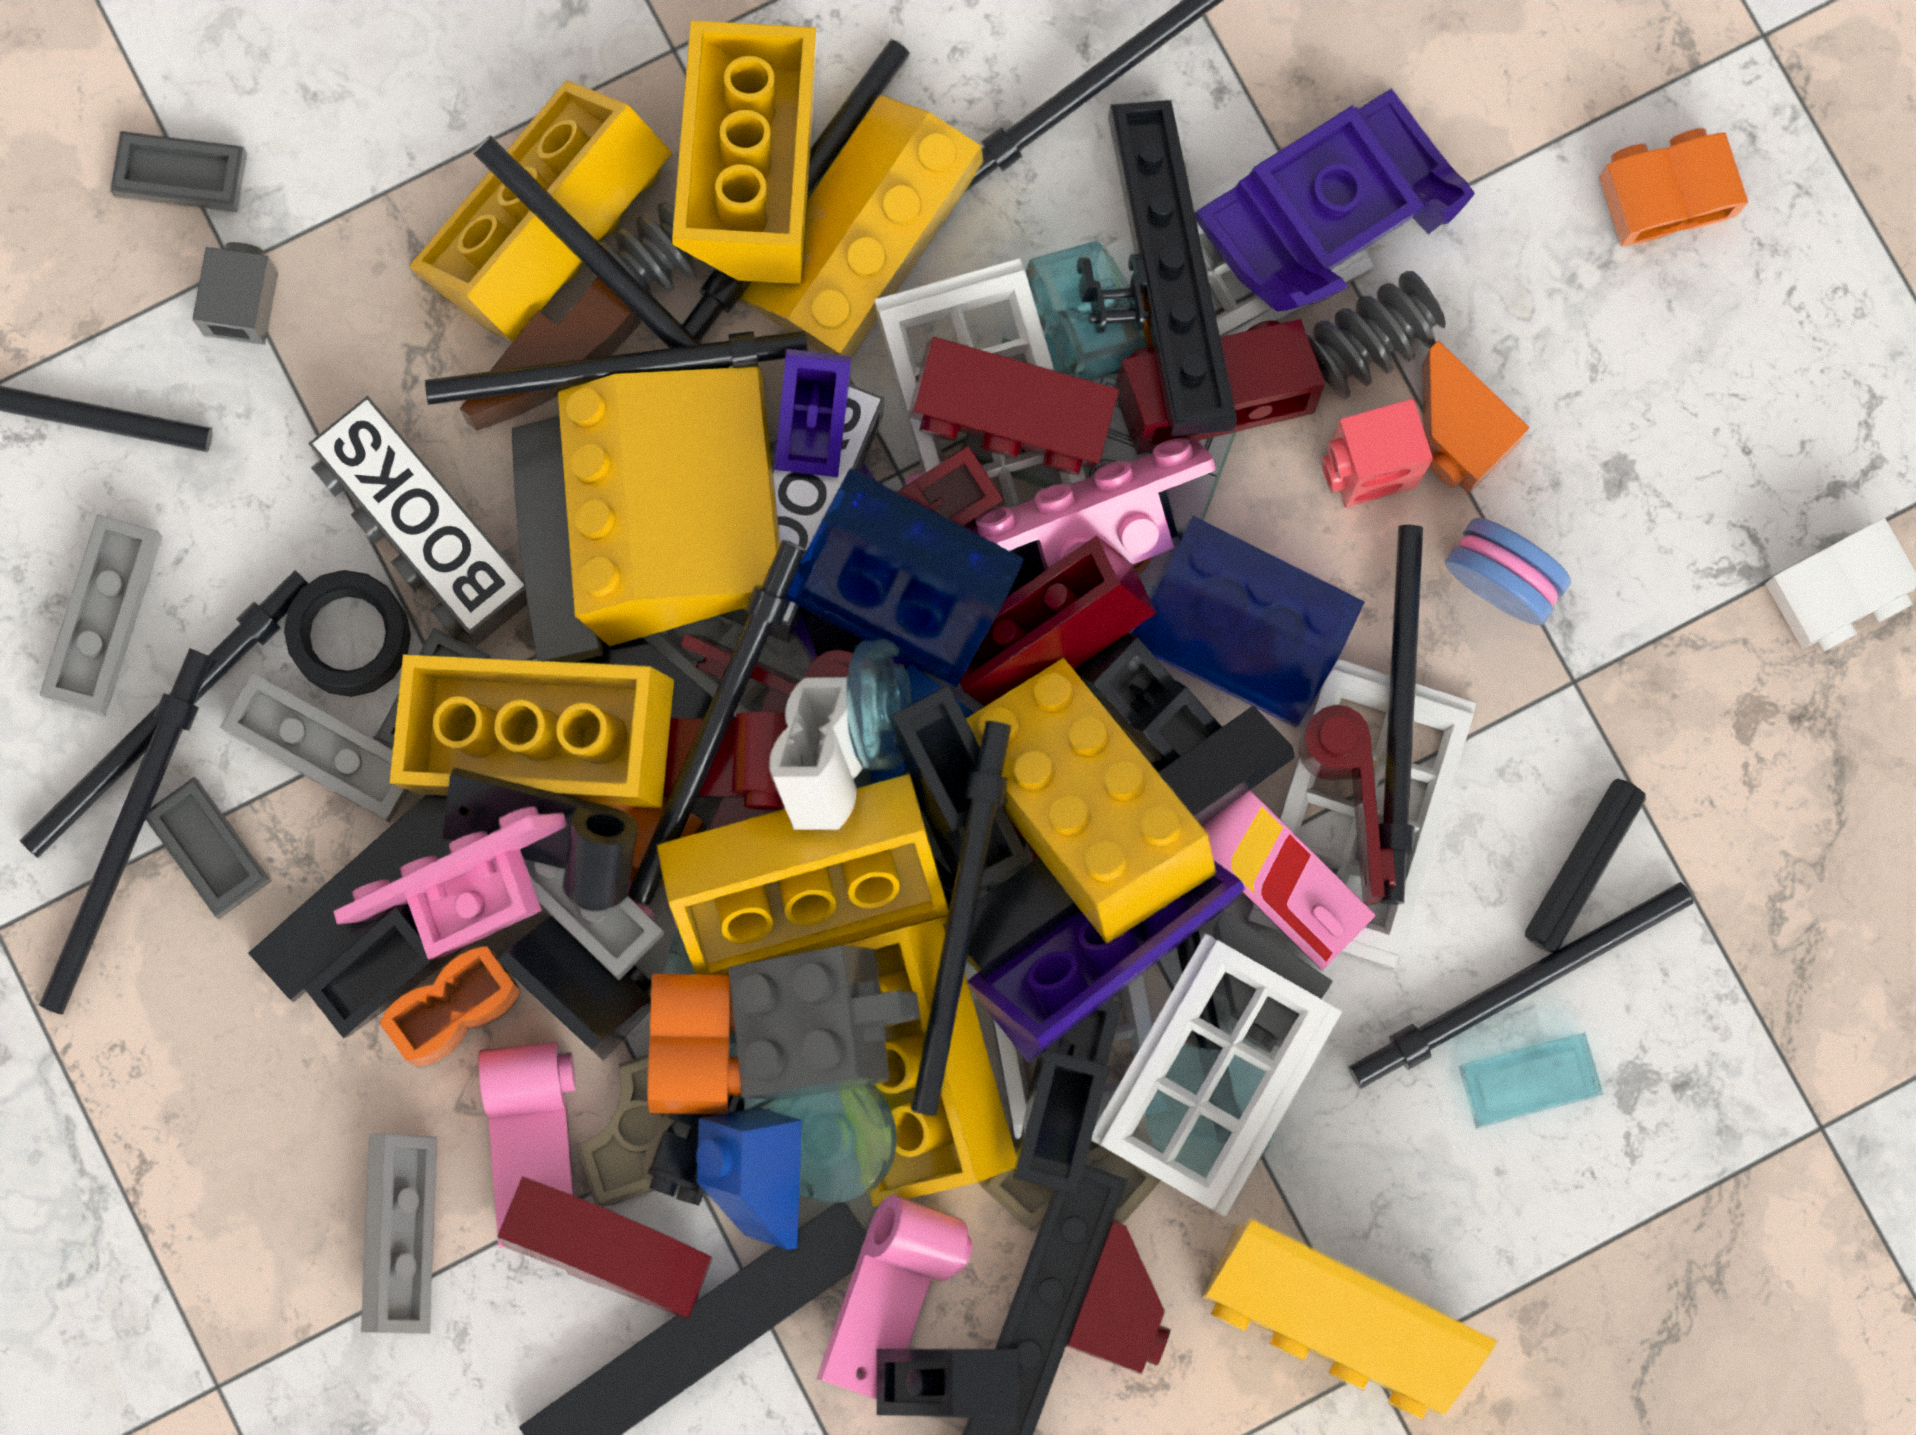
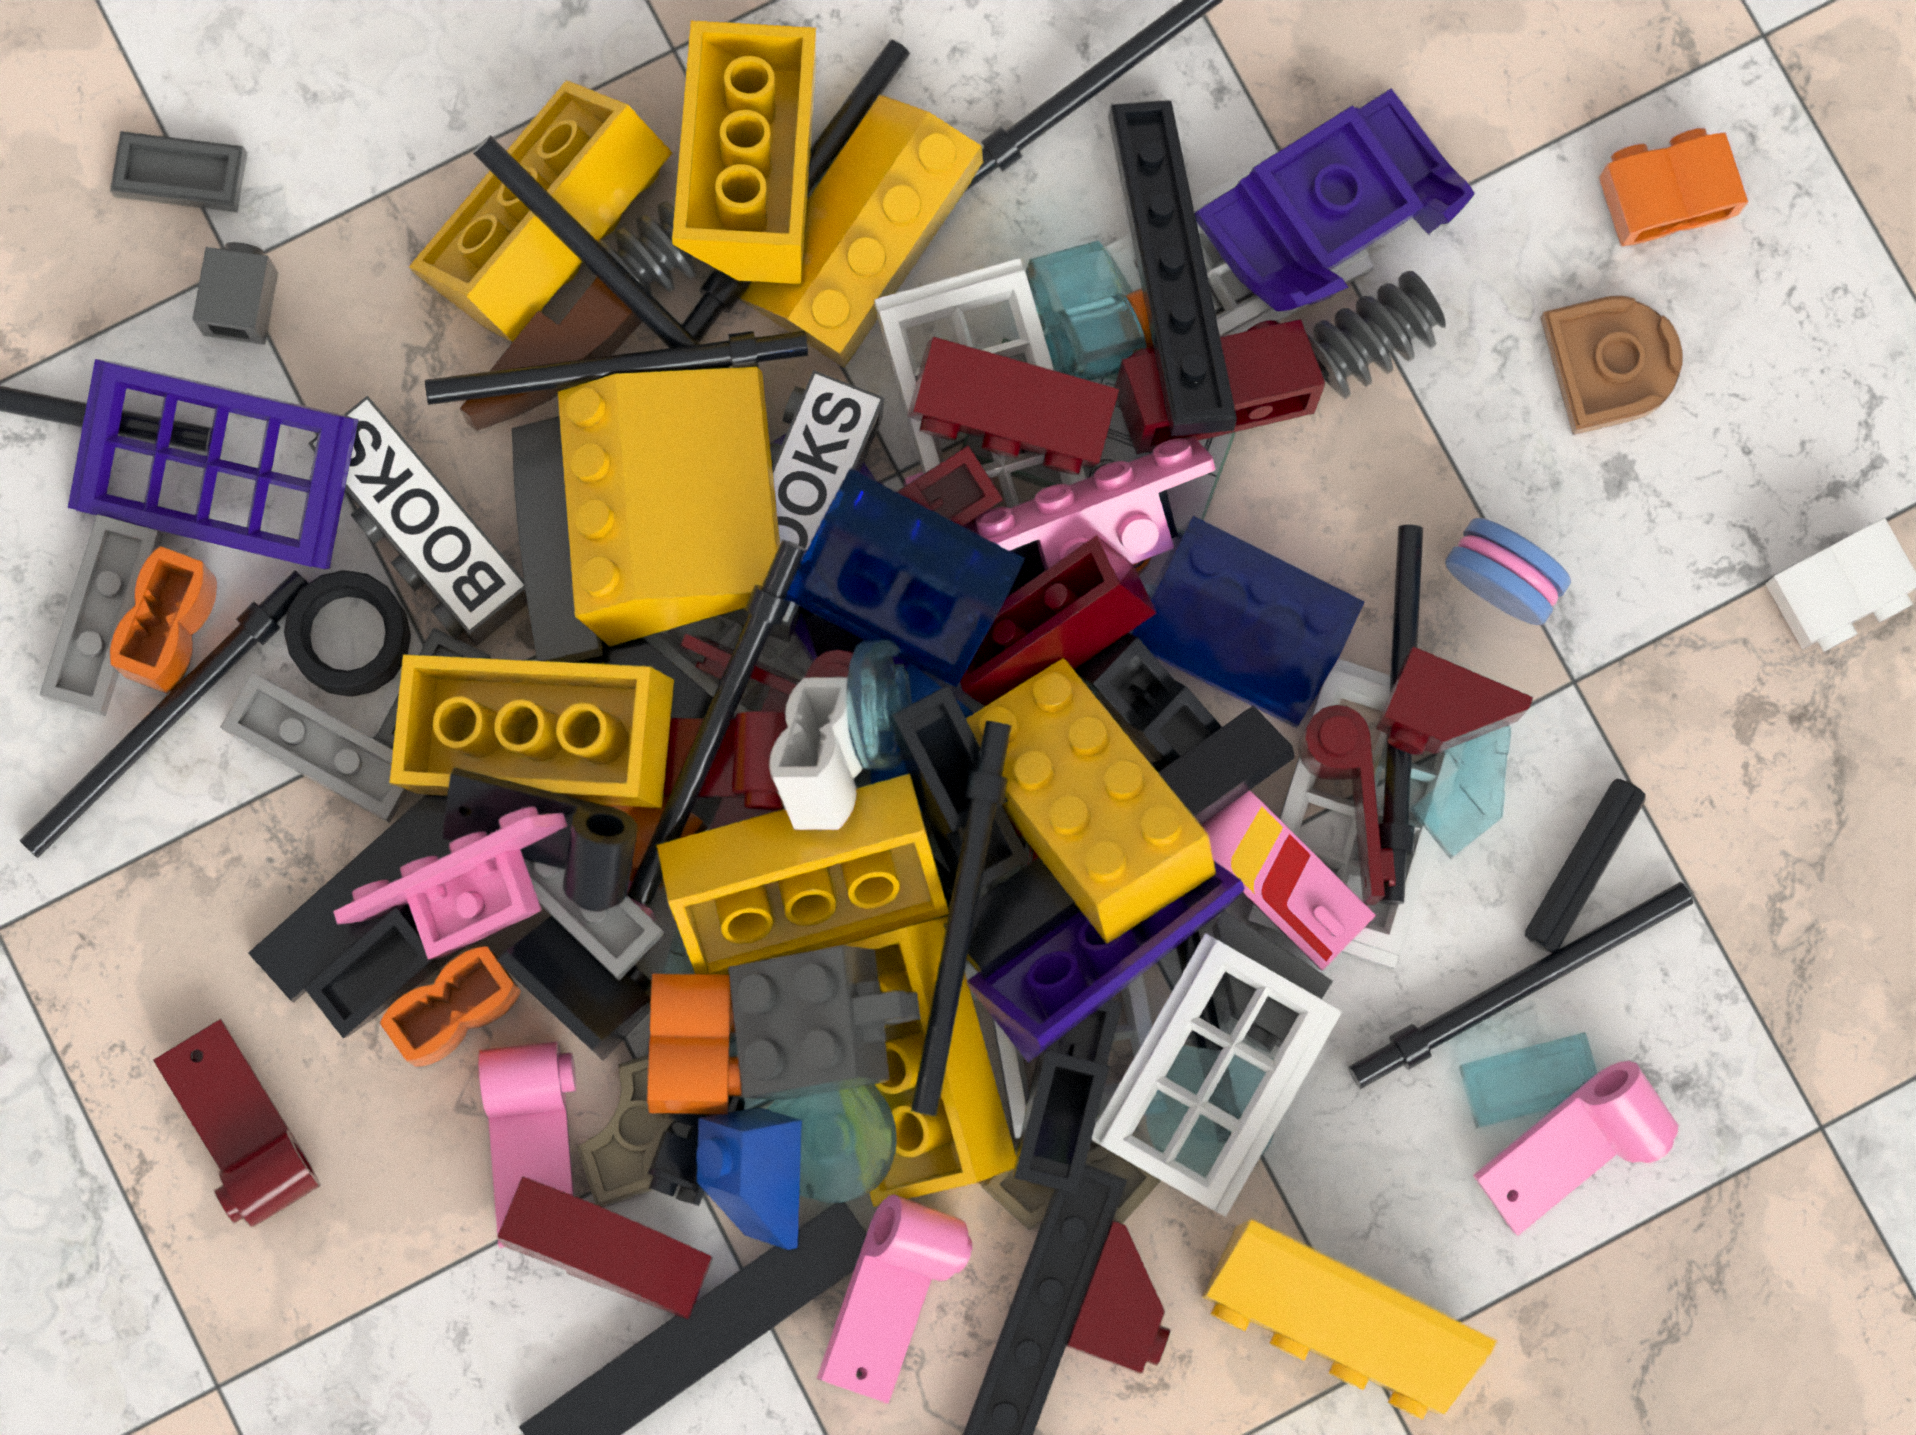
black bar [39,648,213,1015] -> none
dark grey tile [145,777,271,919] -> none
light grey plate [361,1133,437,1334] -> none
dark purple slope [774,349,852,477] -> none
black slope [877,1349,1021,1417] -> none
black piece [1077,254,1149,334] -> none
coral brick [1321,398,1433,508] -> none
orange slope [1422,340,1530,494] -> none
none -> dark purple piece [67,359,359,569]
none -> orange brick [110,546,217,694]
none -> dark red door [153,1019,321,1228]
none -> dark red slope [1375,646,1534,755]
none -> clear light blue tile [1410,725,1511,859]
none -> bright pink door [1473,1061,1678,1236]
none -> medium nougat tile [1540,296,1683,435]

